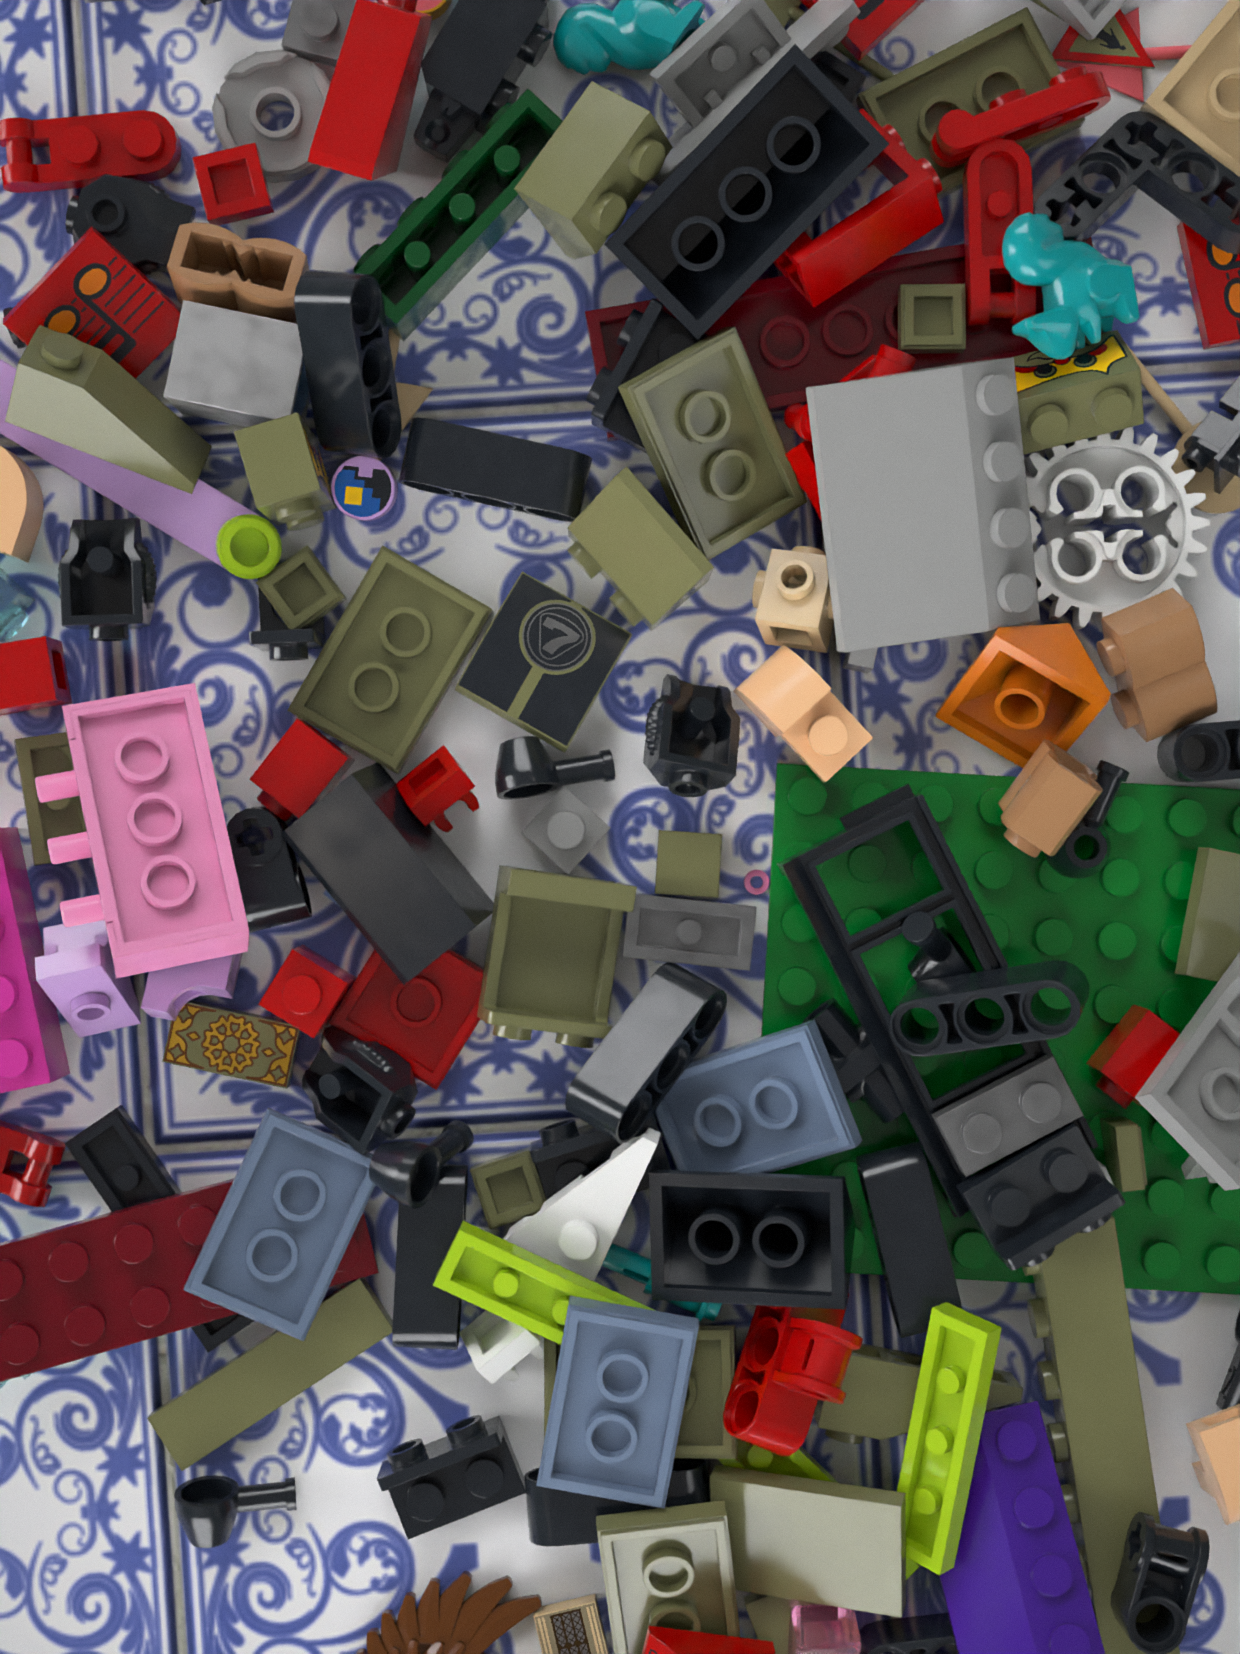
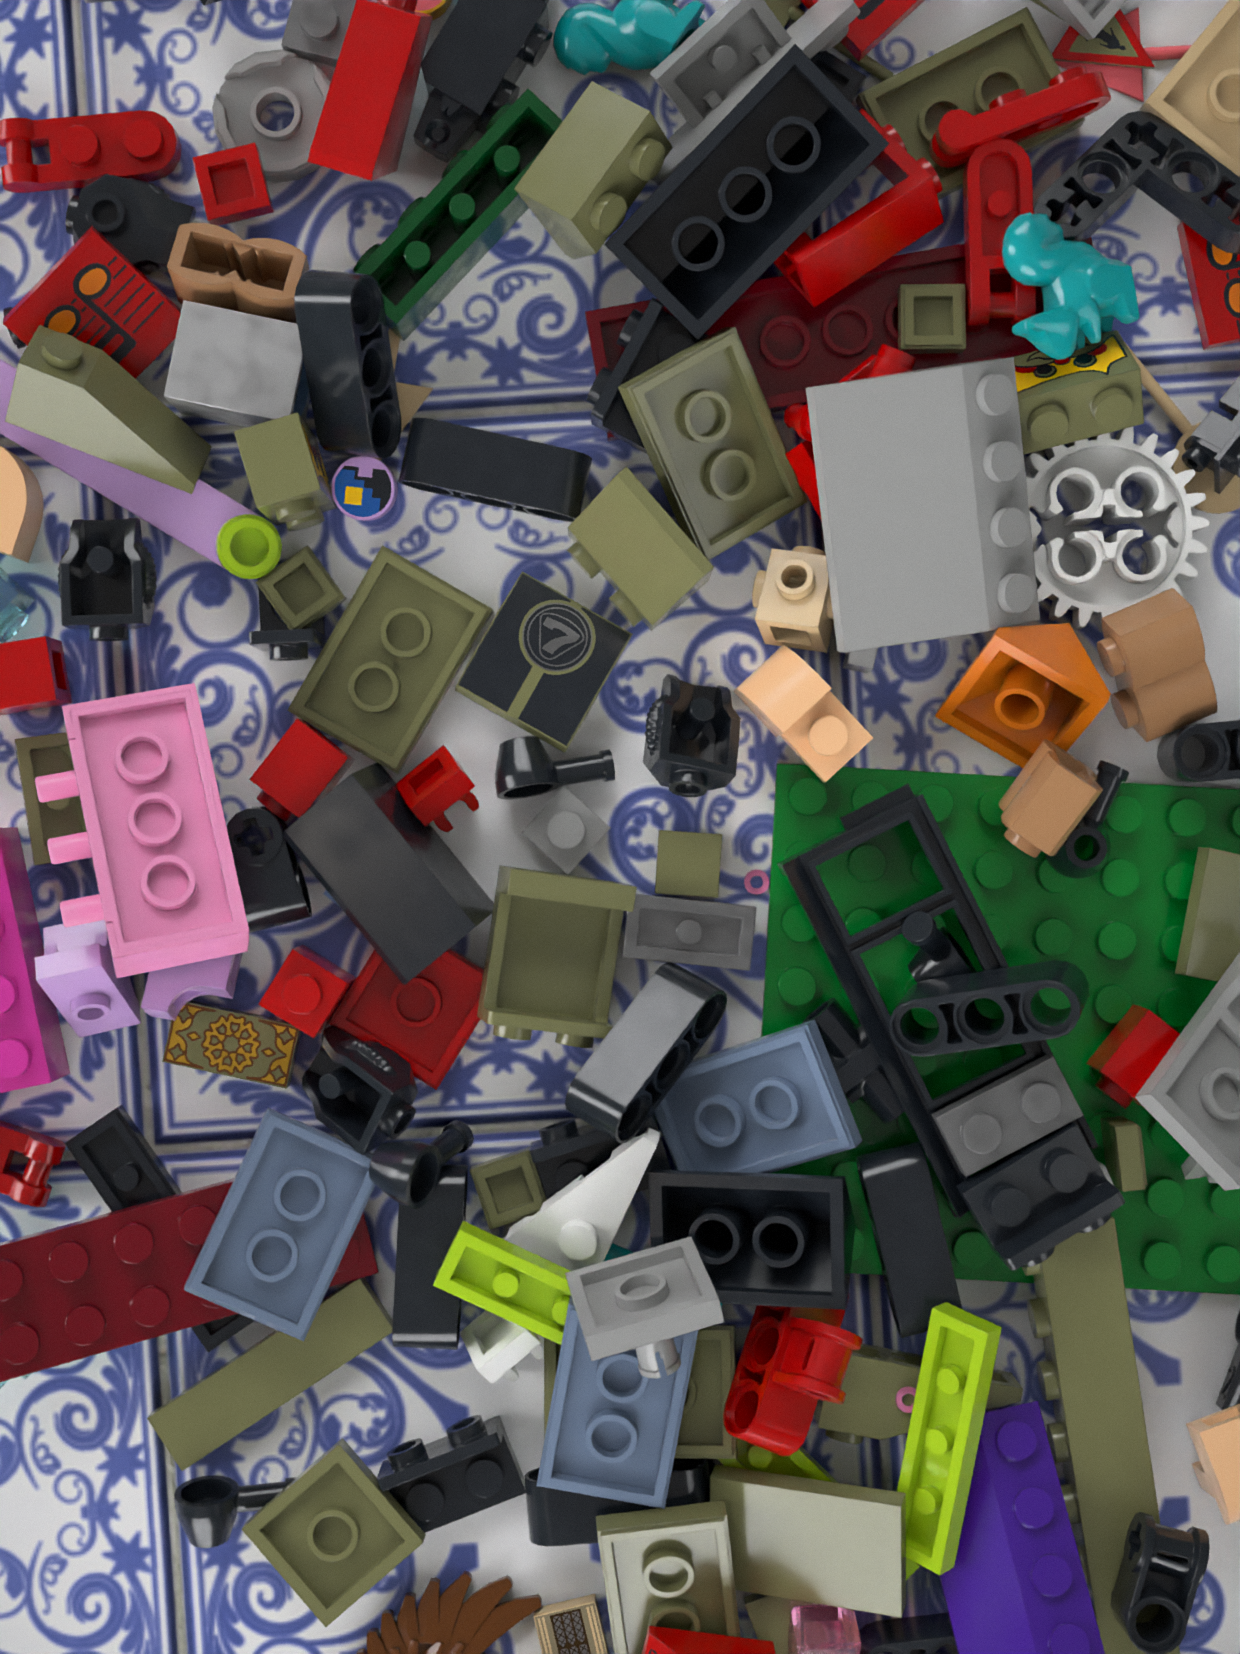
none -> olive hinge [242,1438,426,1627]
none -> light grey tile [565,1236,724,1379]
none -> bright pink piece [895,1386,916,1413]

